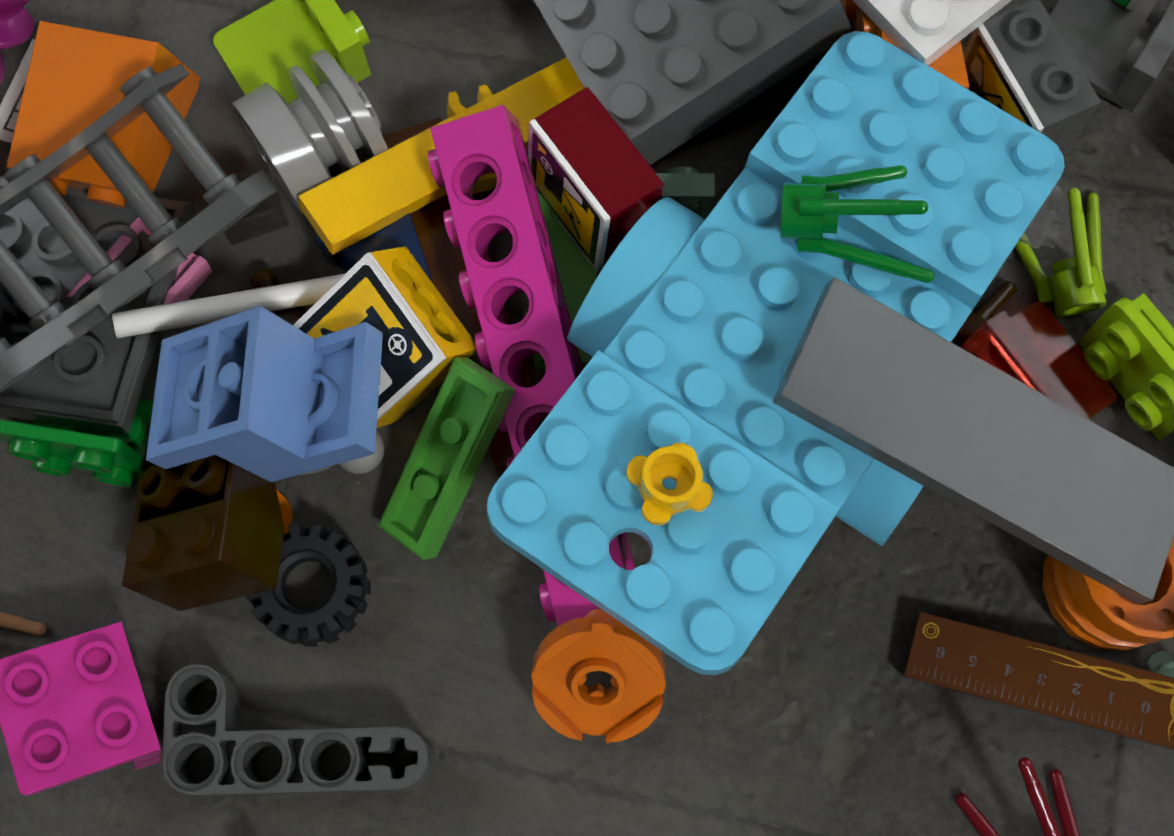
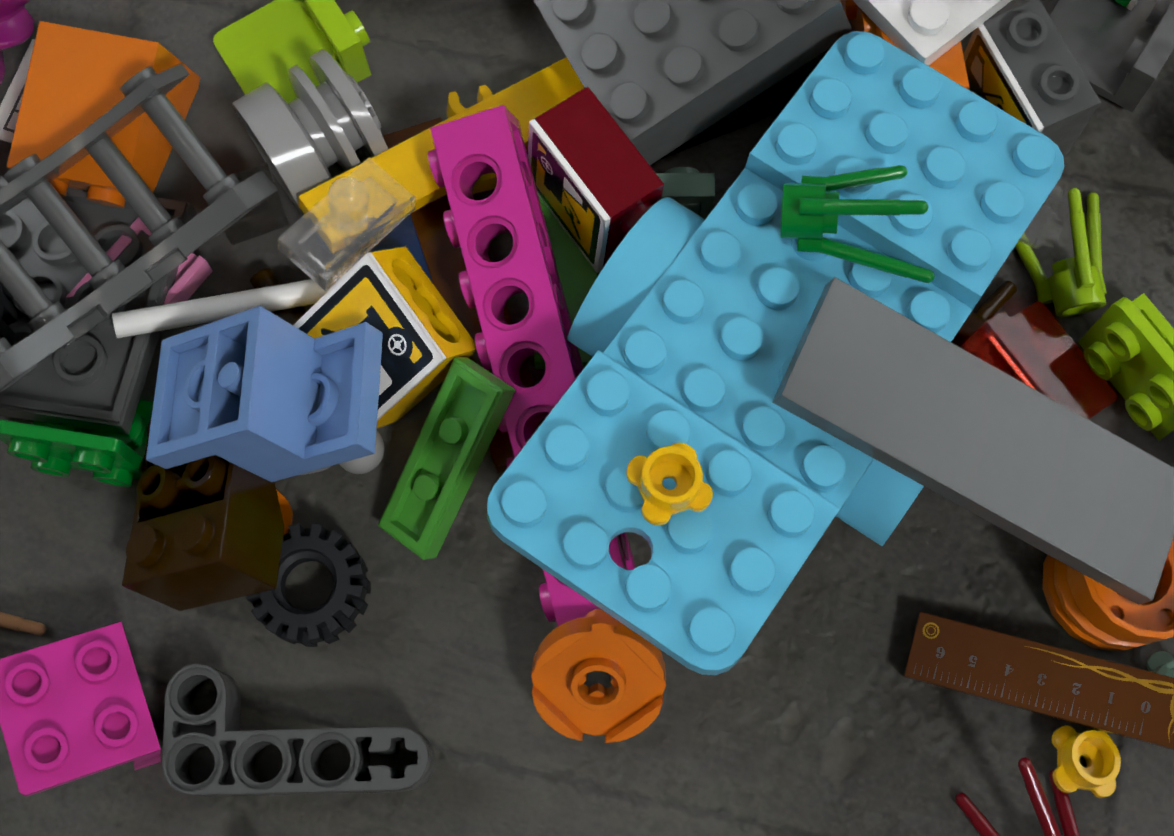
none -> clear tile [278,157,416,291]
none -> yellow plate [1051,725,1121,798]

